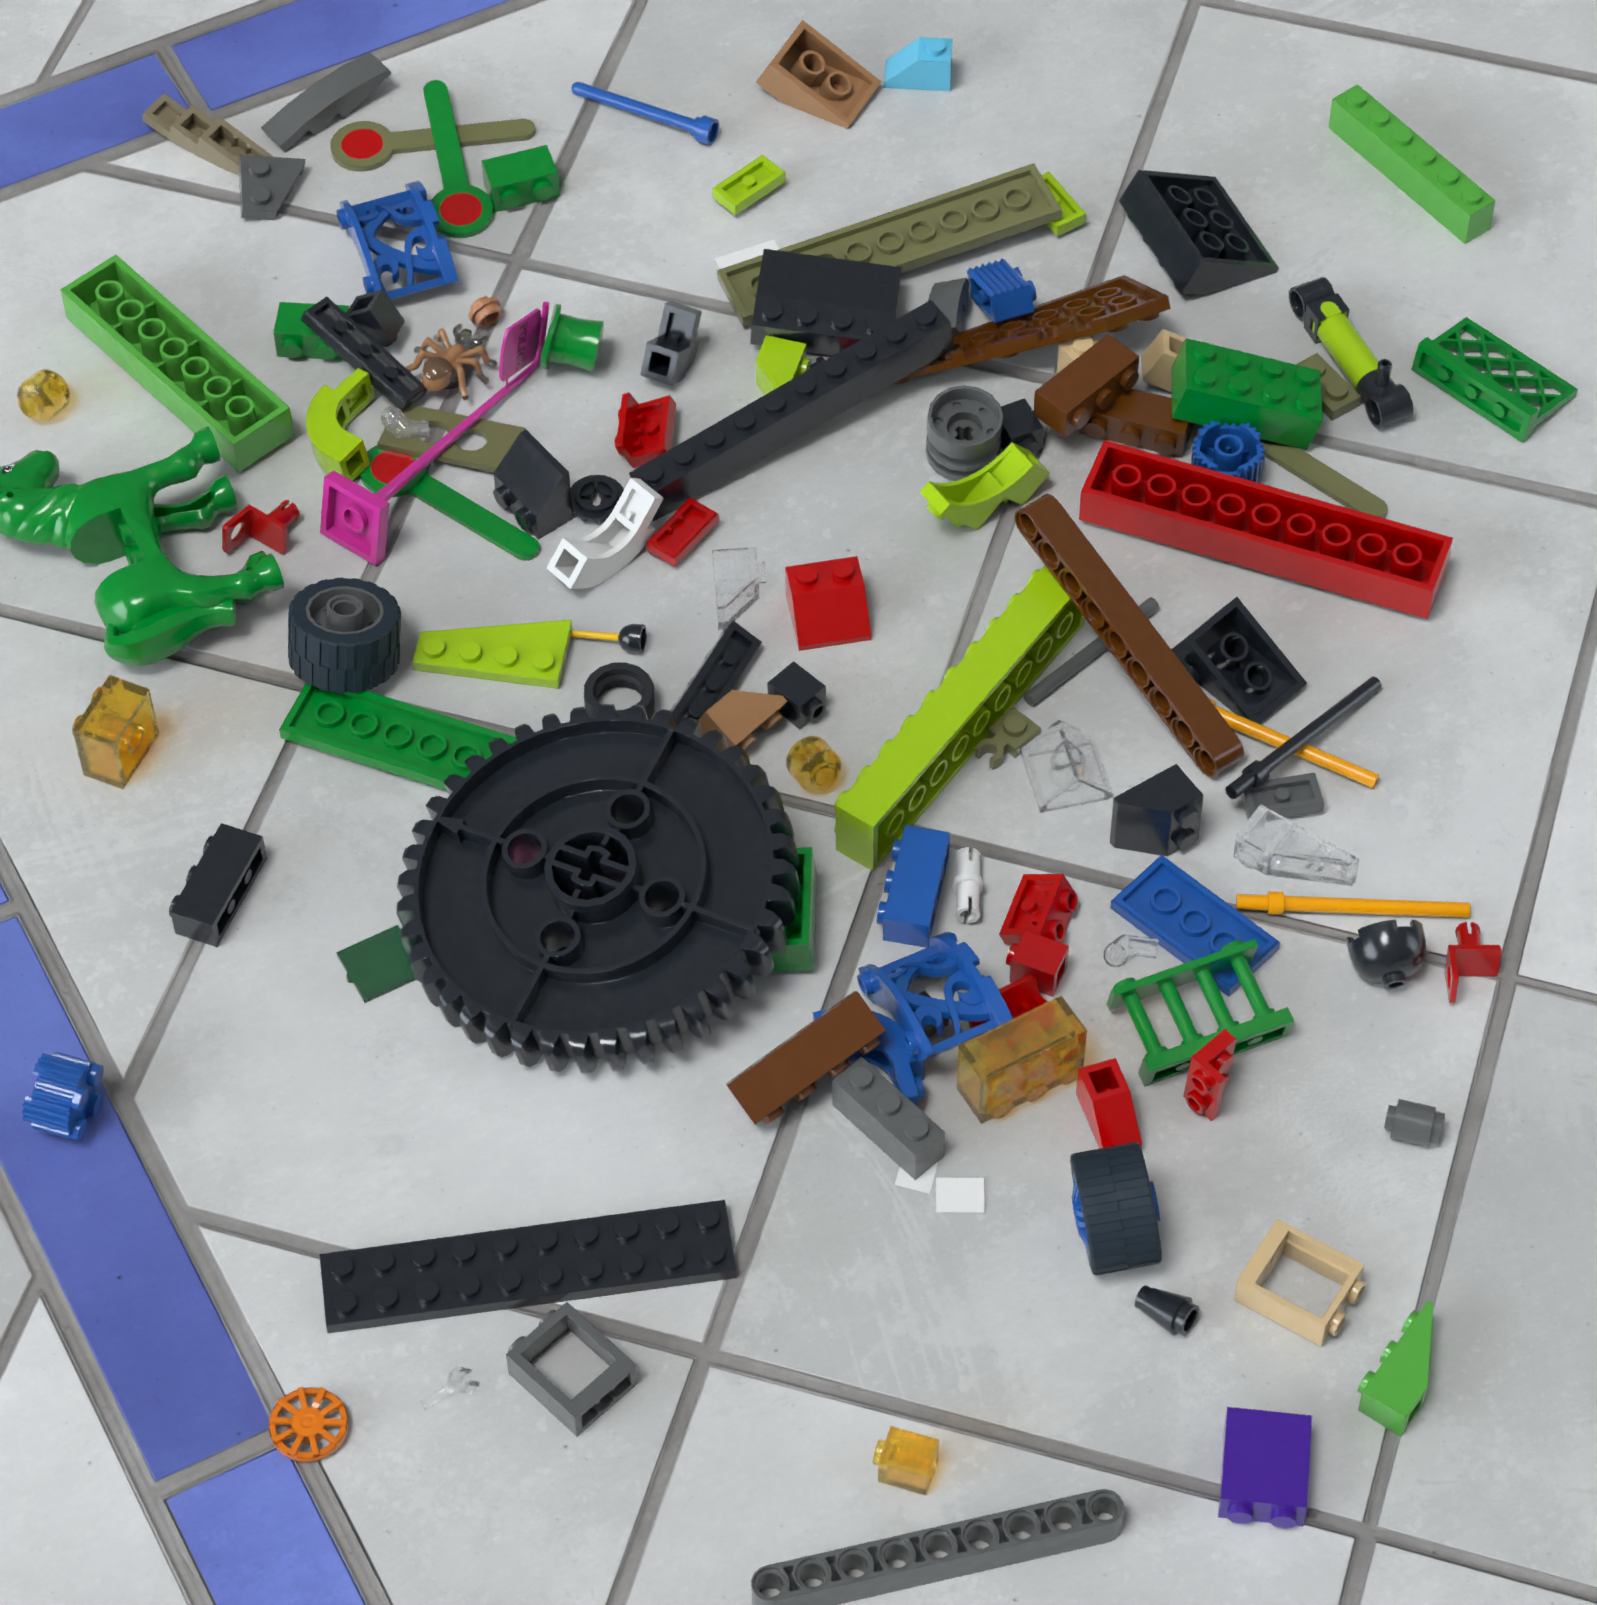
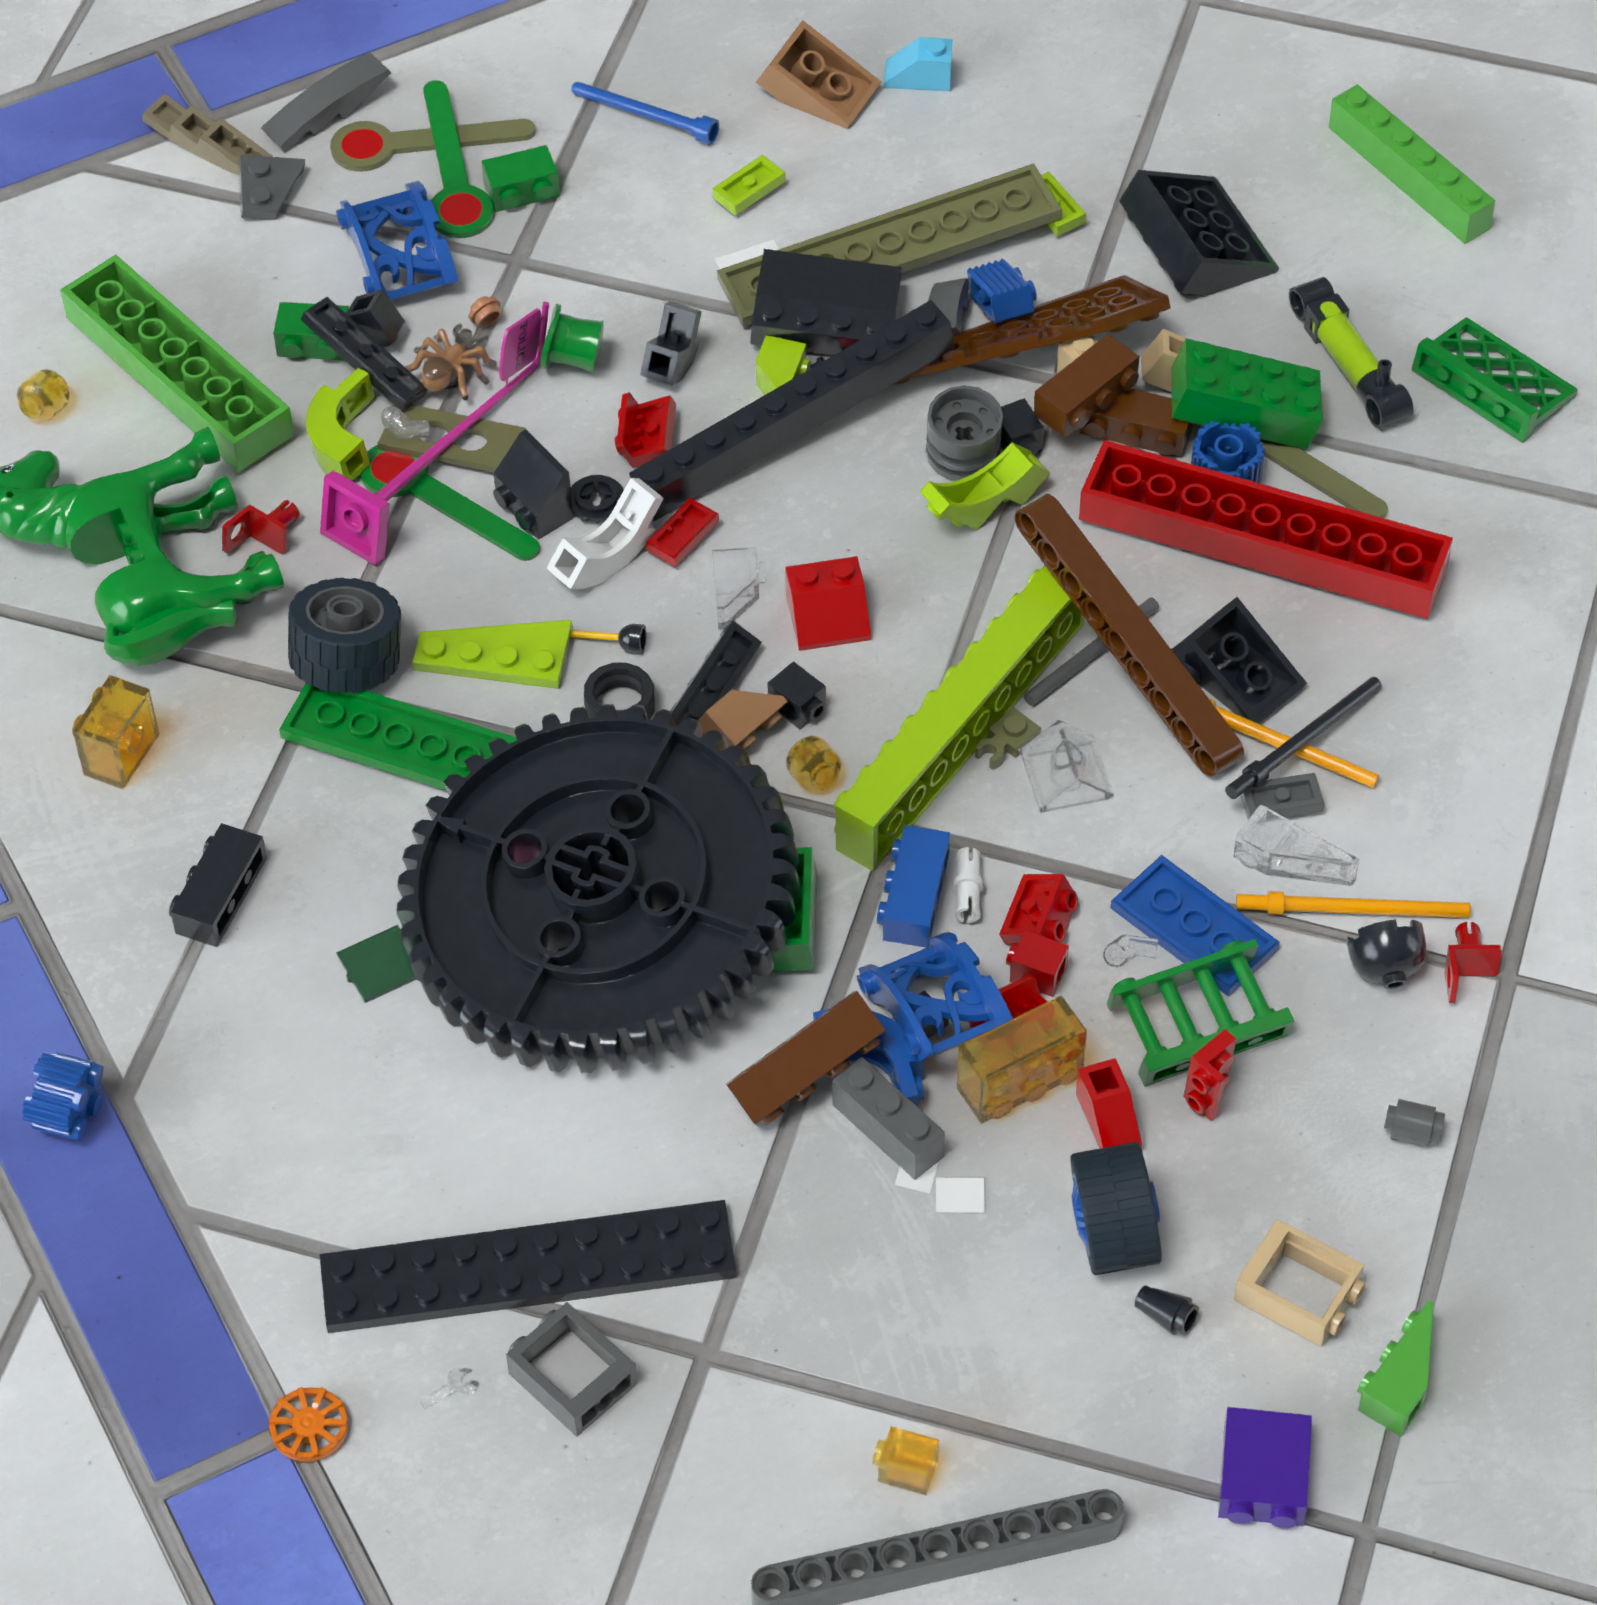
black slope [1110,764,1204,857] -> none
olive plate [1296,353,1361,421] -> none

